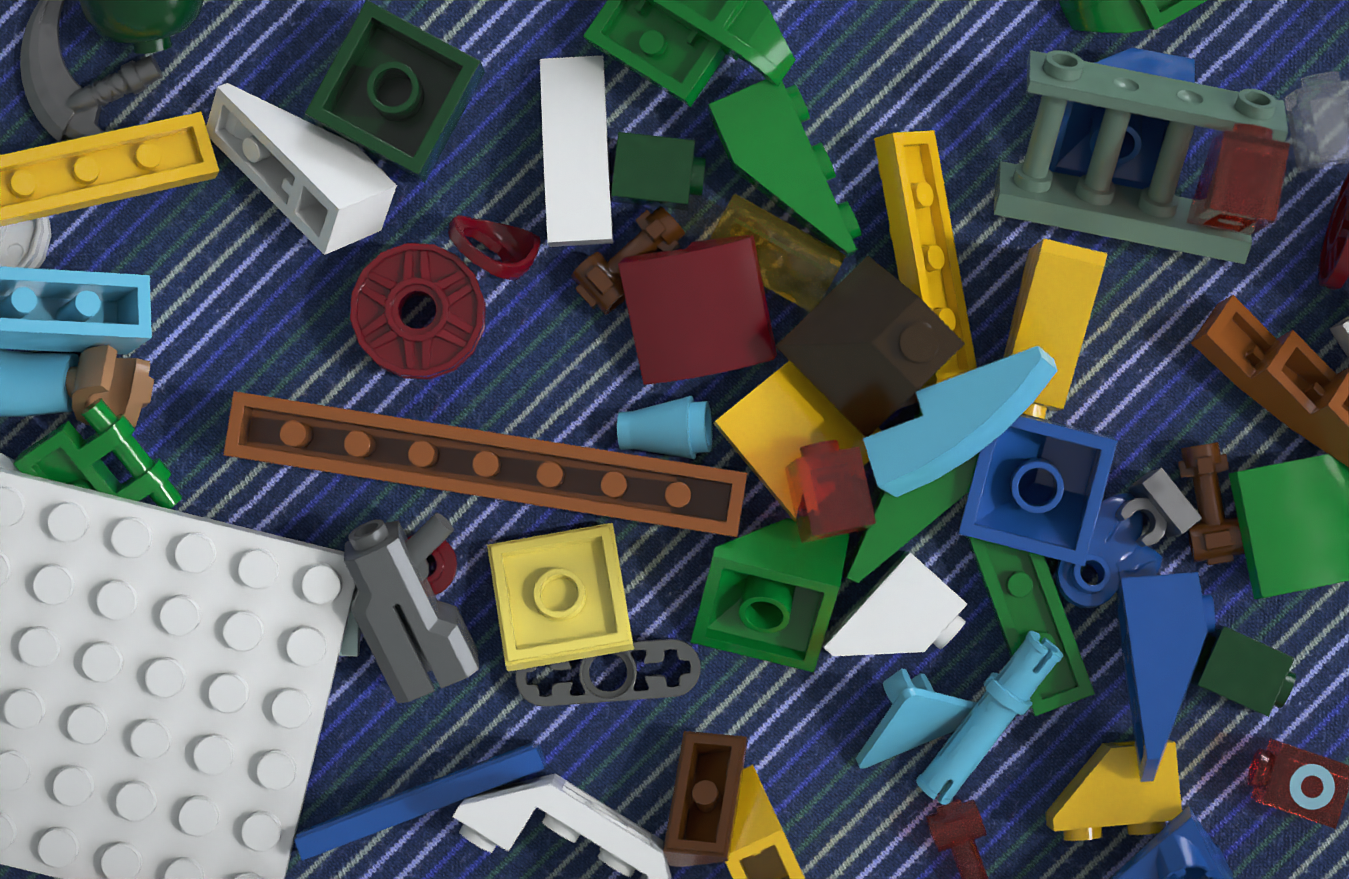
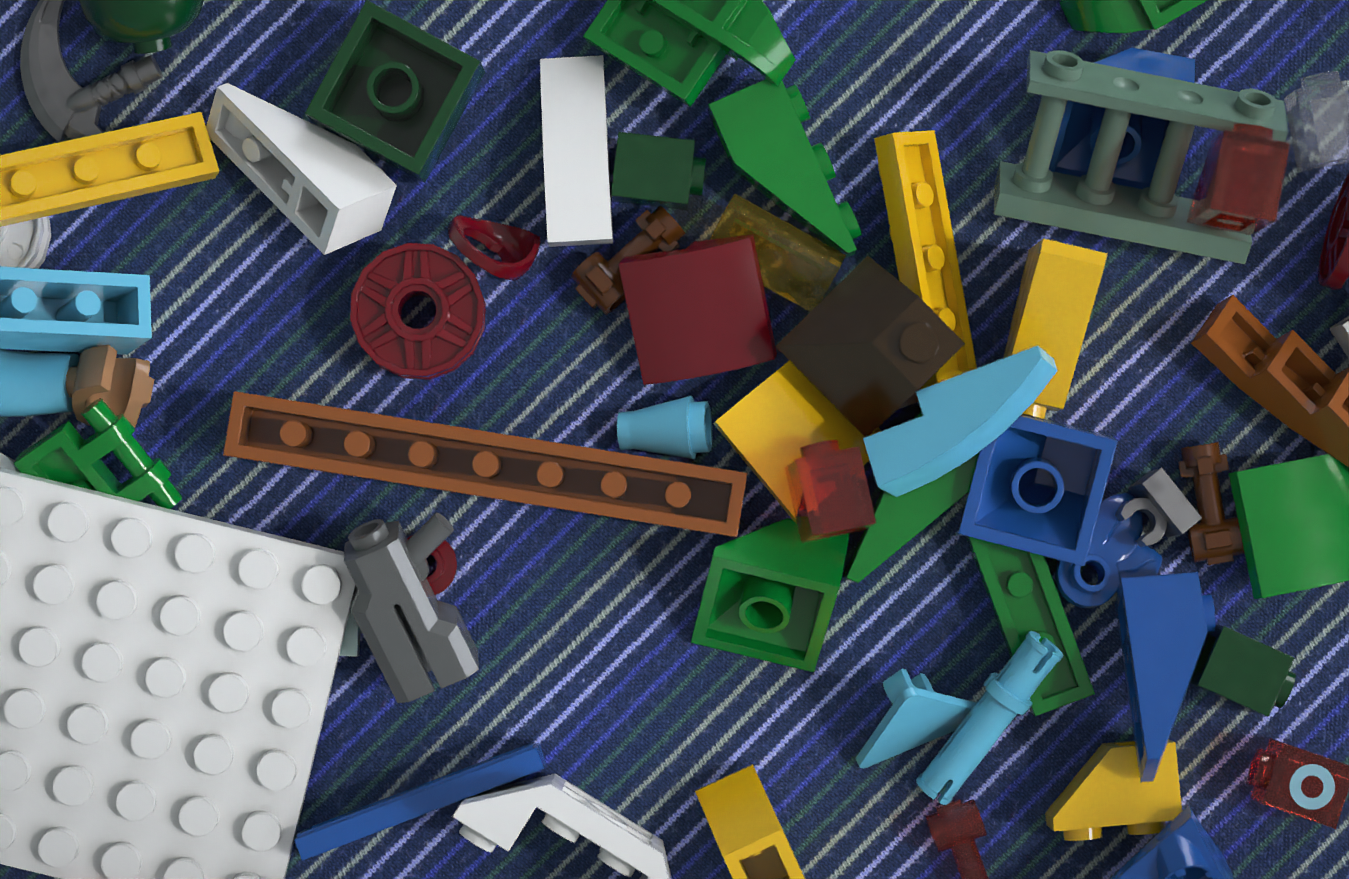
light yellow plate [487,523,634,672] -> none
dark grey beam [516,638,701,706] -> none
reddish brown slope [663,731,748,867] -> none
white slope [822,551,967,656] -> none

